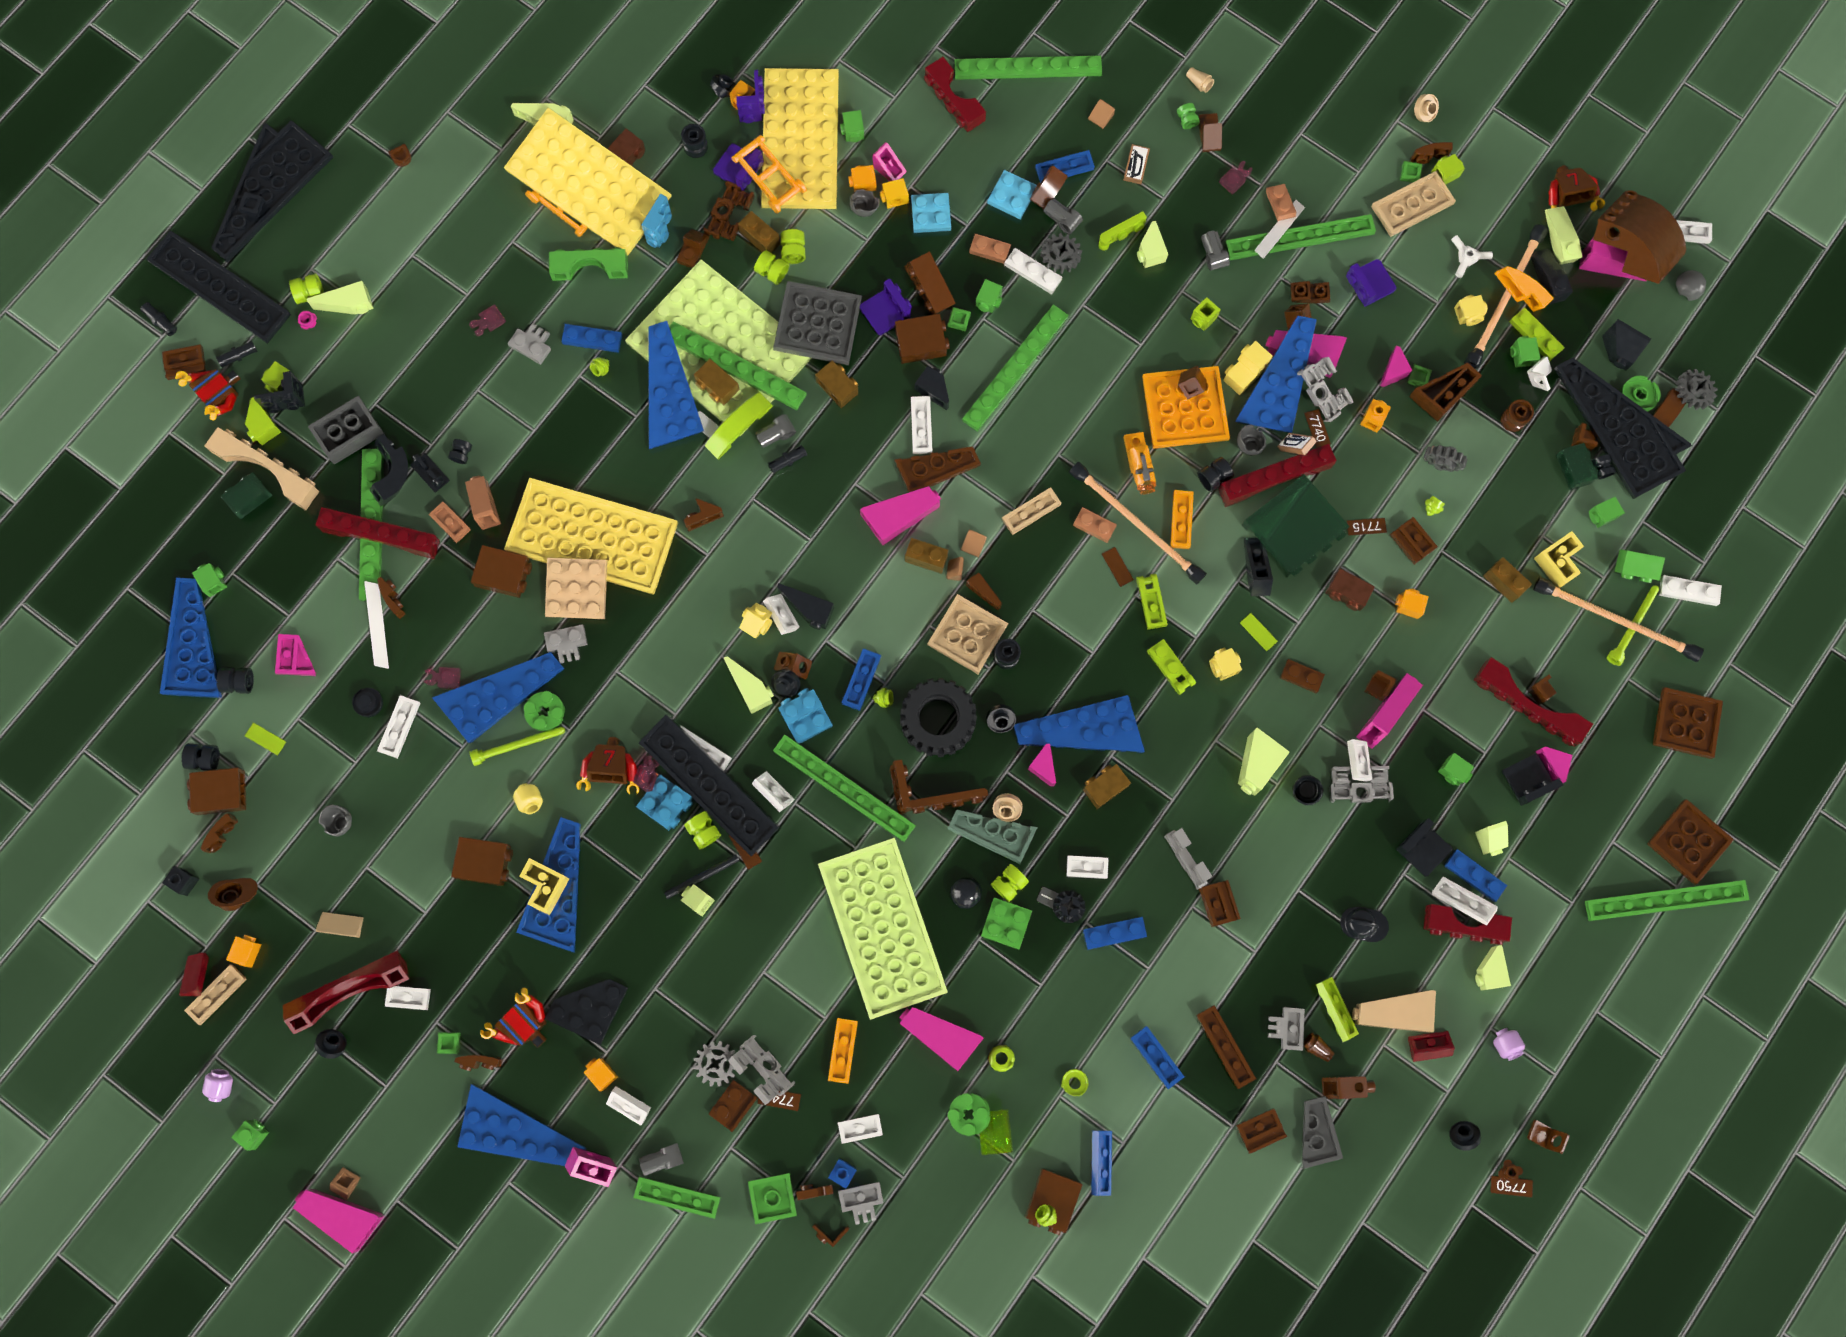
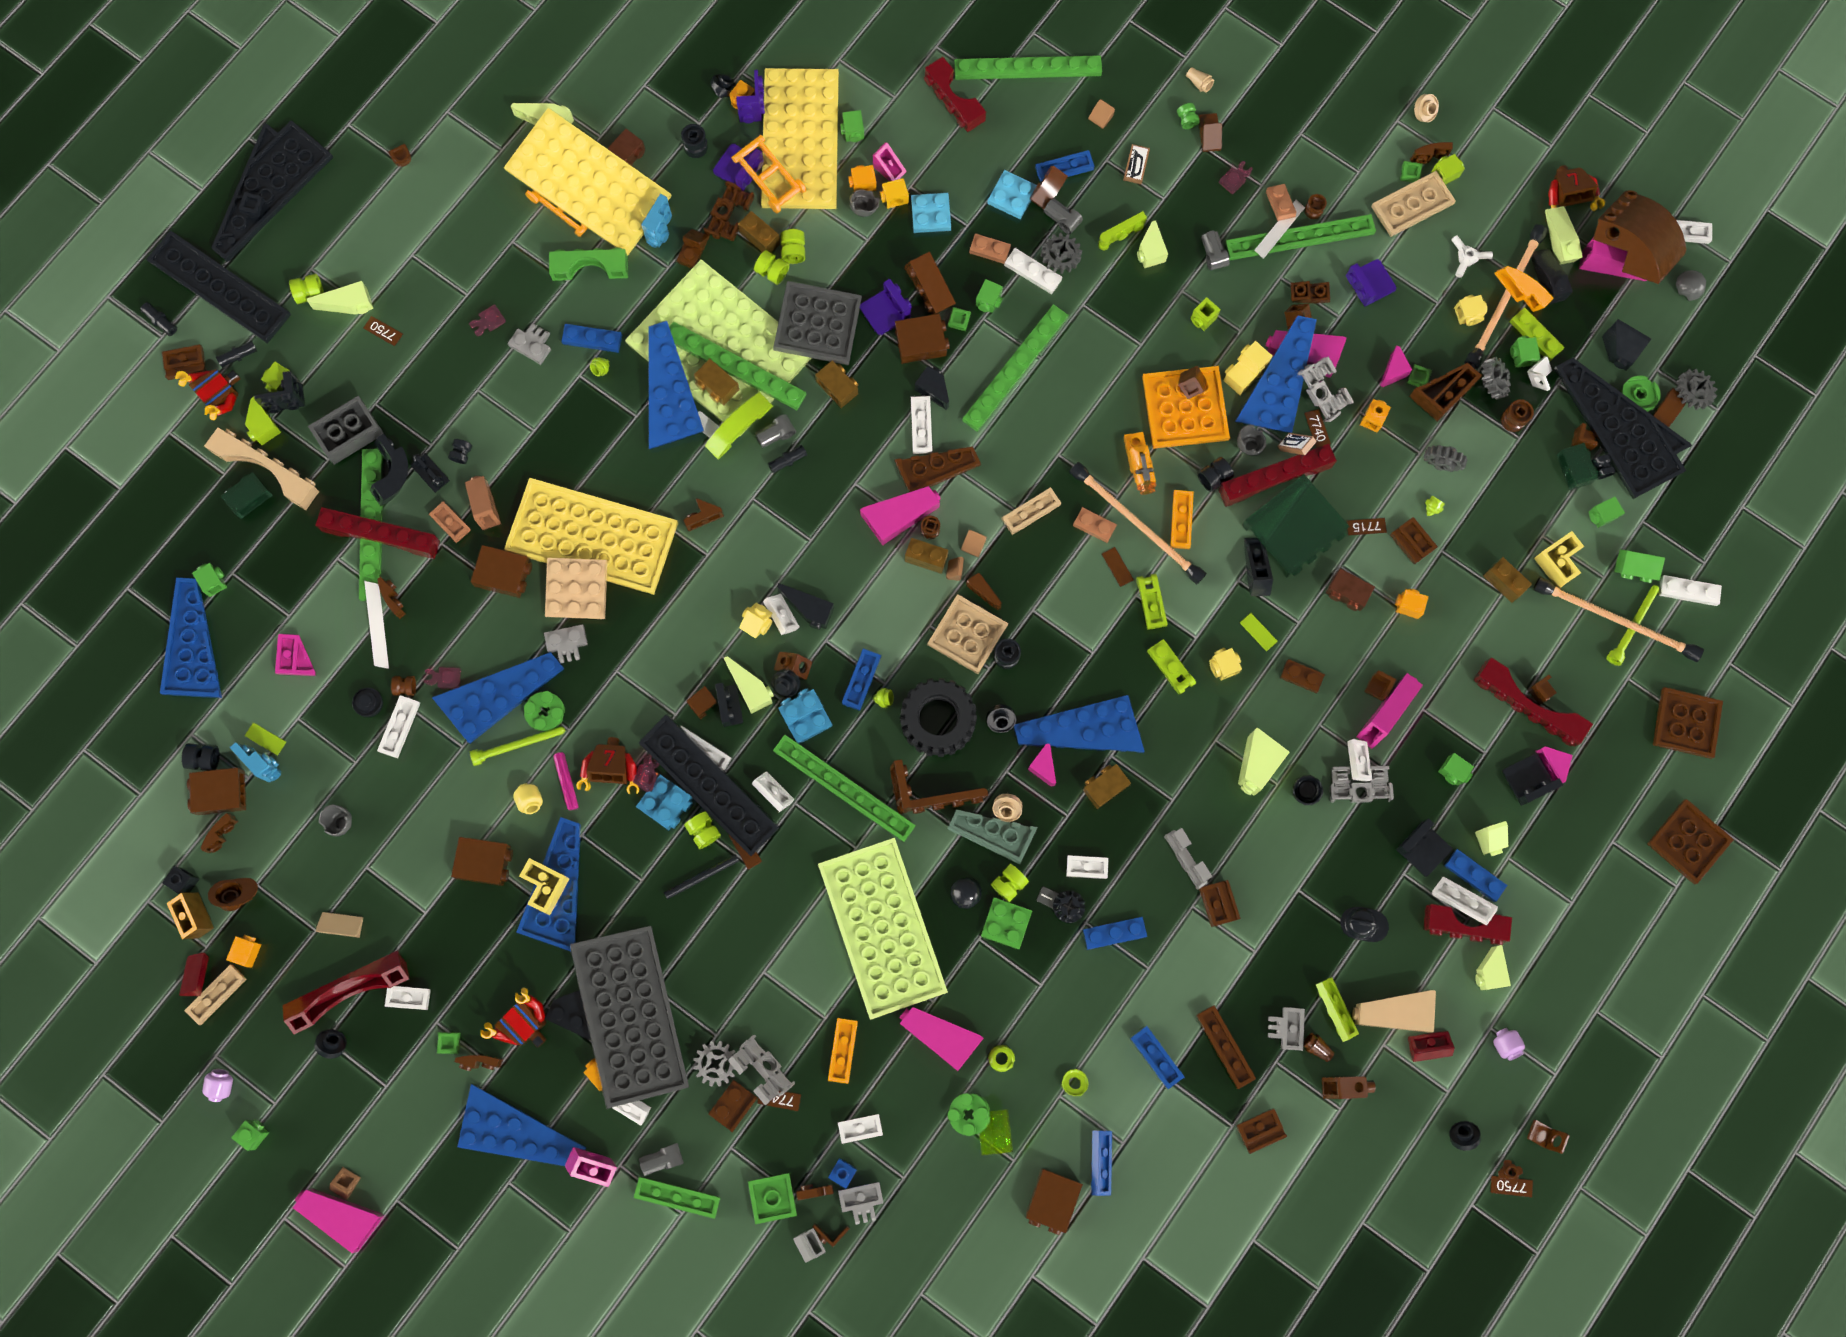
black wheel [217,667,254,694] -> none
dark pink plate [298,311,317,330] -> none
yellowish green slope [681,884,715,917] -> none
lime plate [1035,1204,1057,1227] -> none
dark grey wing [1302,1096,1343,1169] -> none
bright green plate [1585,880,1750,921] -> none
none -> pearl gold brick [167,893,214,939]
none -> dark azure plate [230,742,281,782]
none -> reddish brown sticker [363,316,403,346]
none -> reddish brown wheel [391,676,416,696]
none -> dark pink axle [553,752,579,810]
none -> dark grey plate [570,926,689,1109]
none -> reddish brown panel [686,686,717,720]
none -> black bracket [715,683,743,727]
none -> light grey piece [793,1228,826,1263]
none -> reddish brown wheel [921,516,940,540]
none -> reddish brown wheel [1304,194,1327,219]
none -> dark grey gear [1481,357,1511,400]

